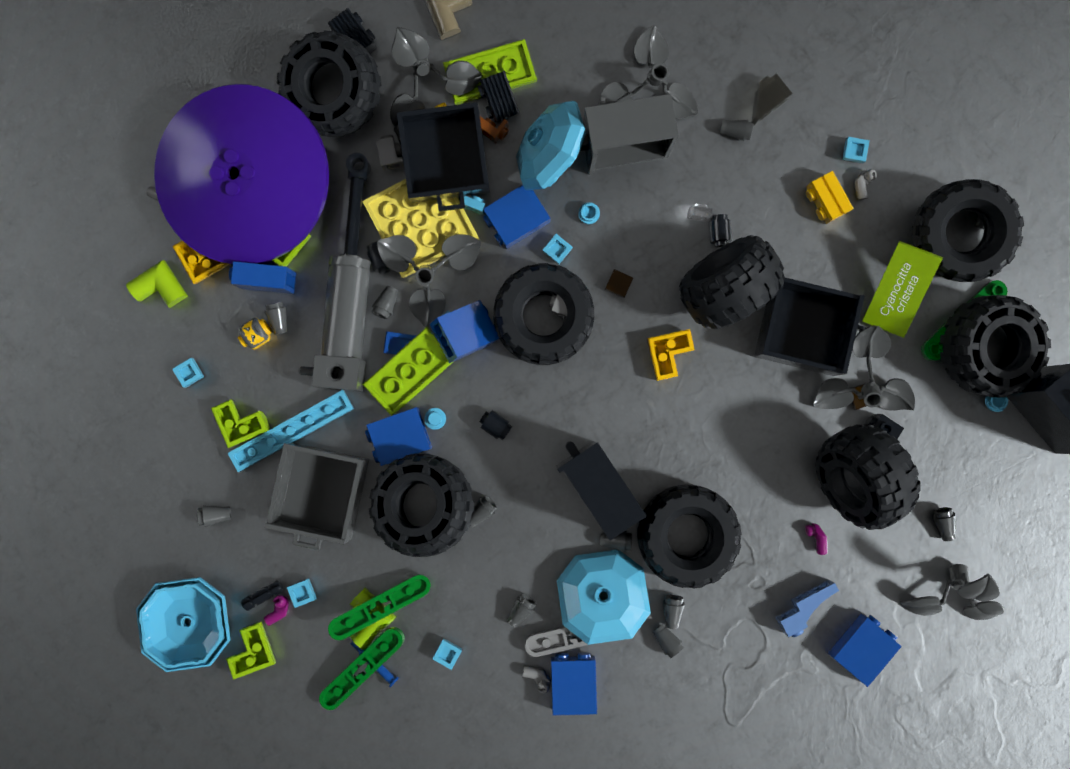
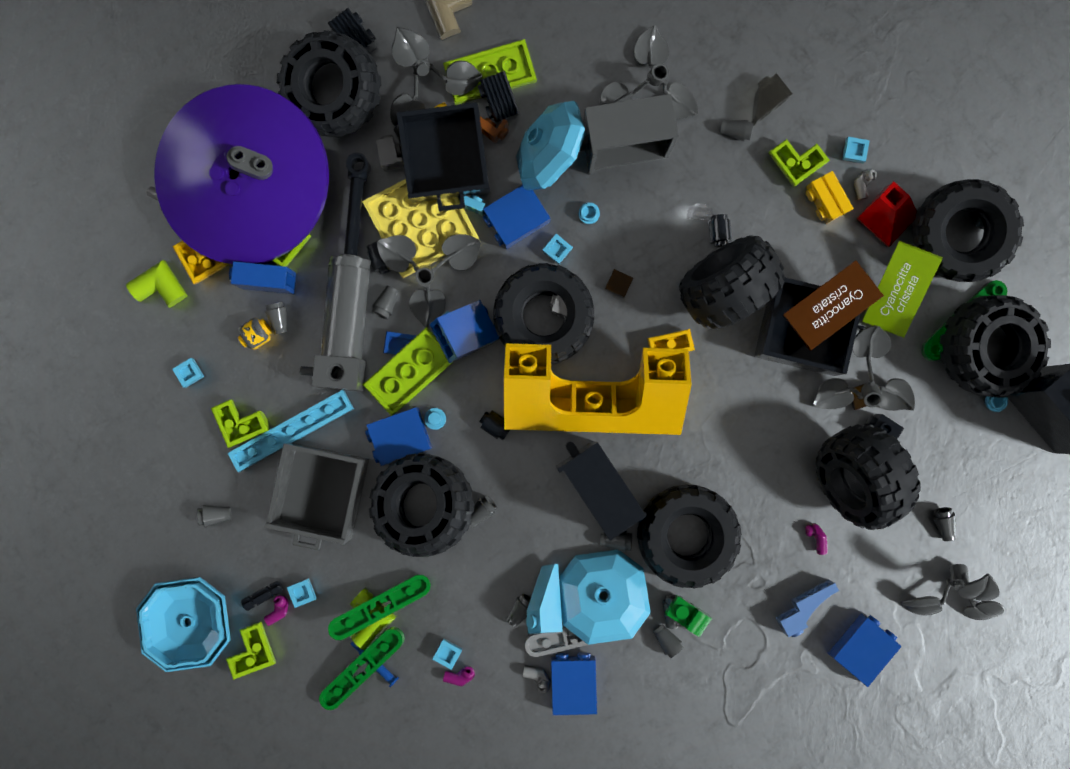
none -> dark grey plate [227,146,273,180]
none -> magenta arm [443,666,475,686]
none -> yellow arch [504,343,692,435]
none -> medium azure slope [526,564,563,634]
none -> green brick [665,595,712,637]
none -> lime brick [768,139,830,187]
none -> reddish brown tile [782,260,884,351]
none -> red slope [856,181,917,247]

